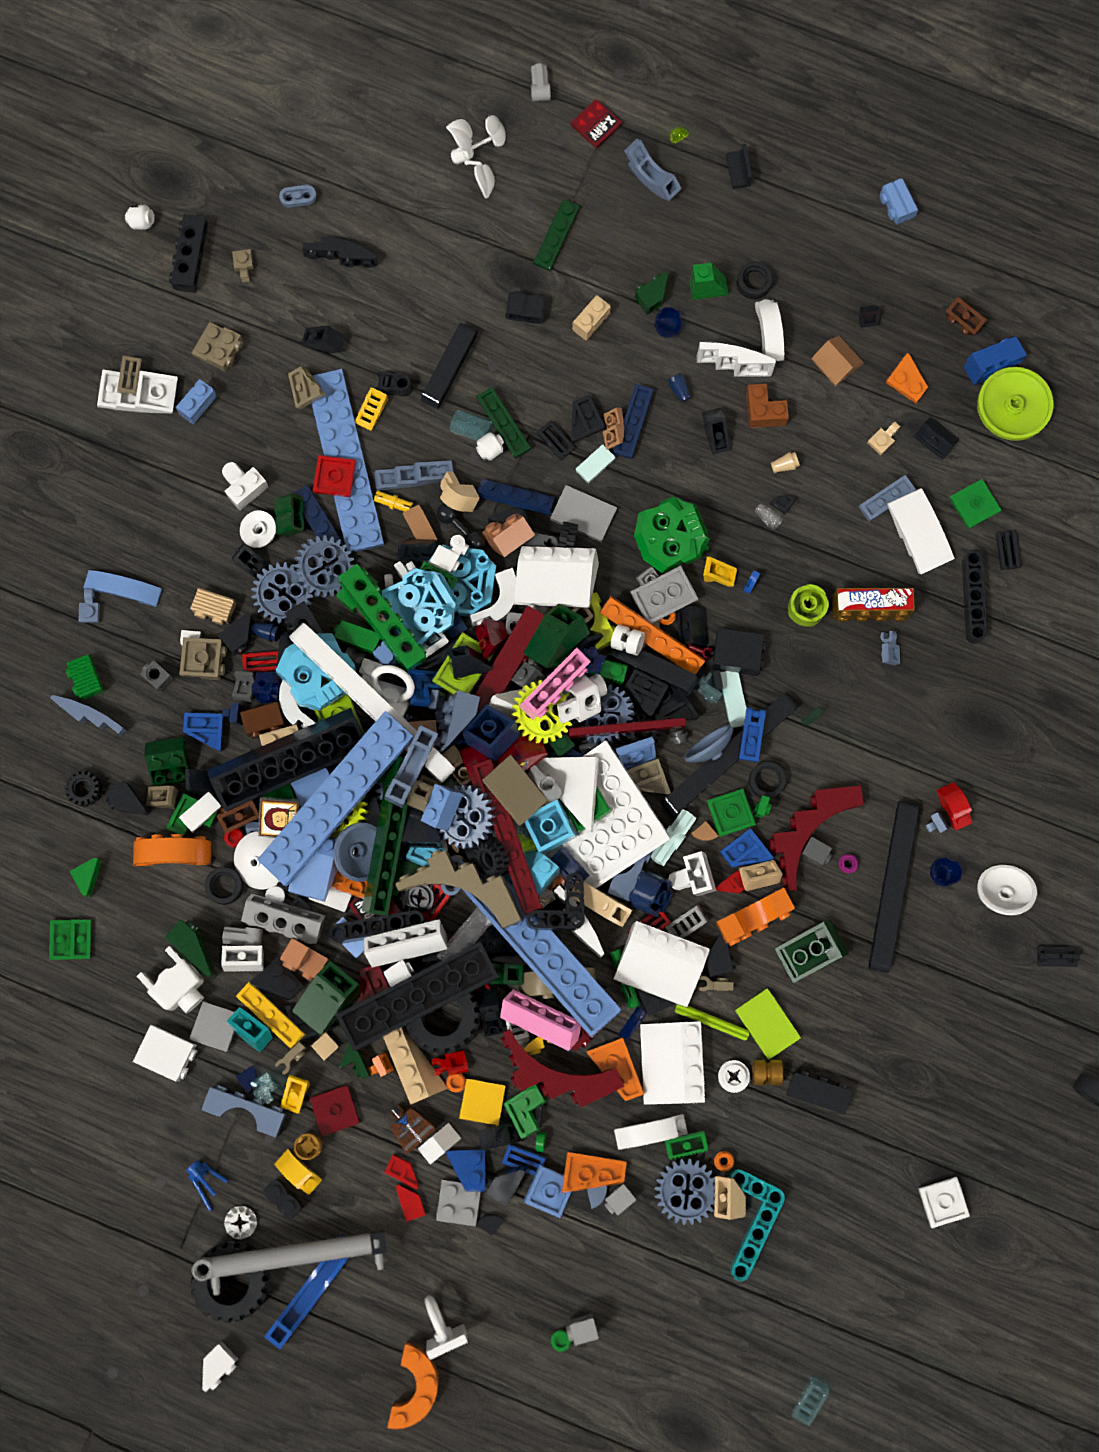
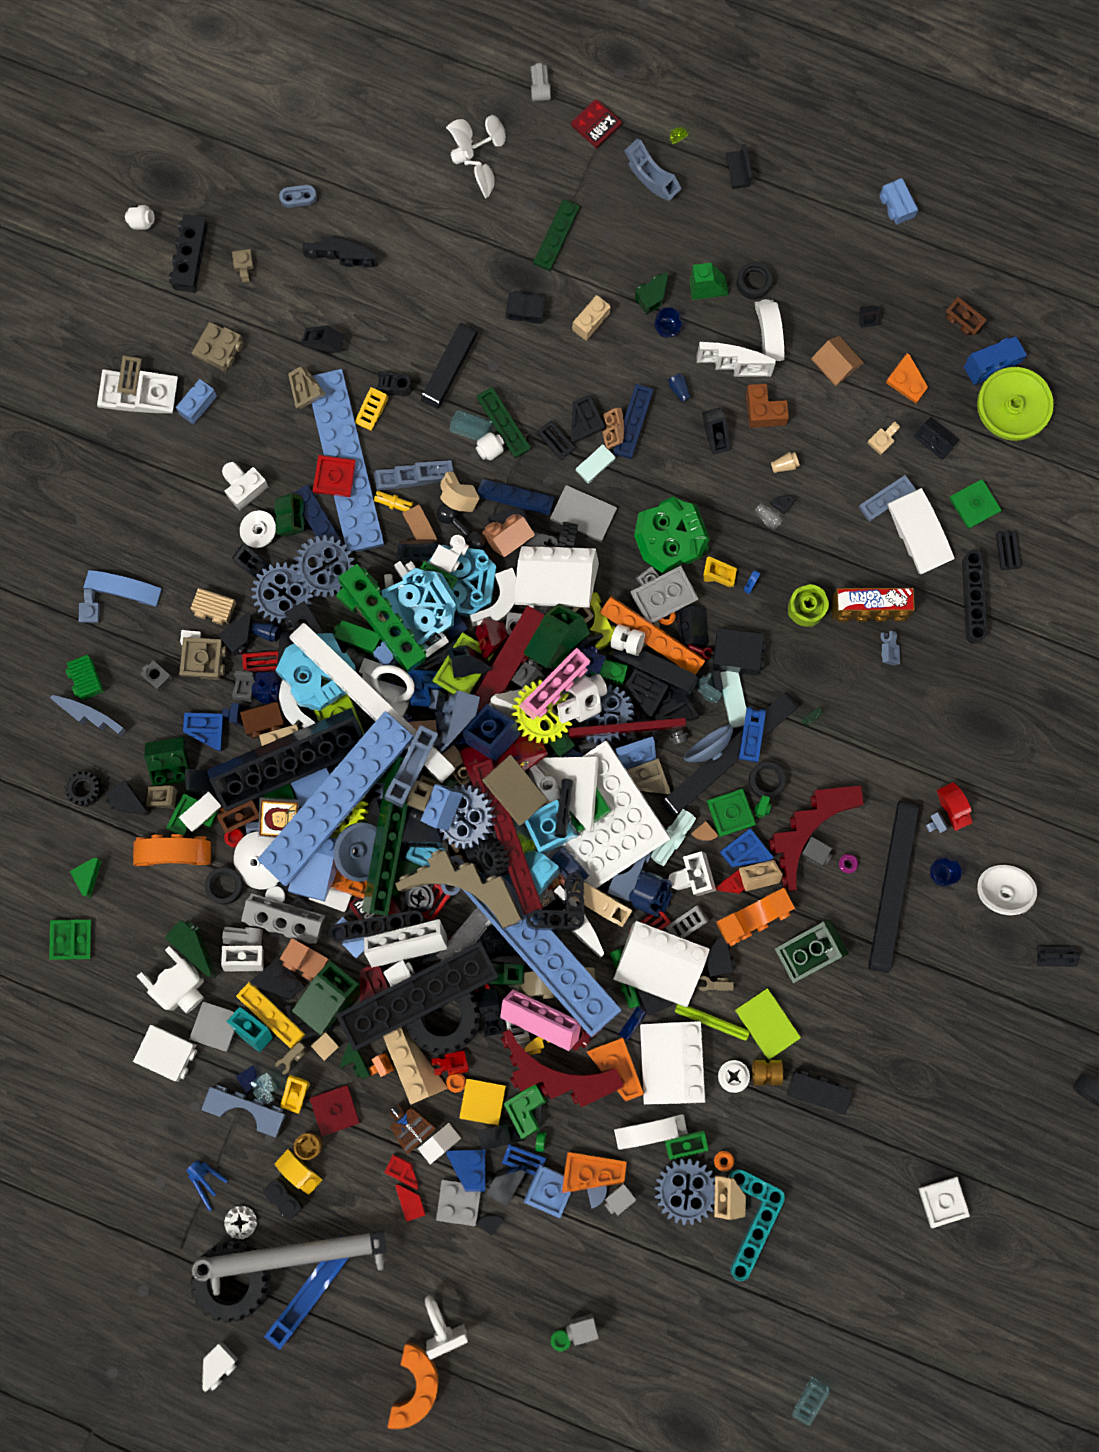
none -> black pin [554,779,574,838]

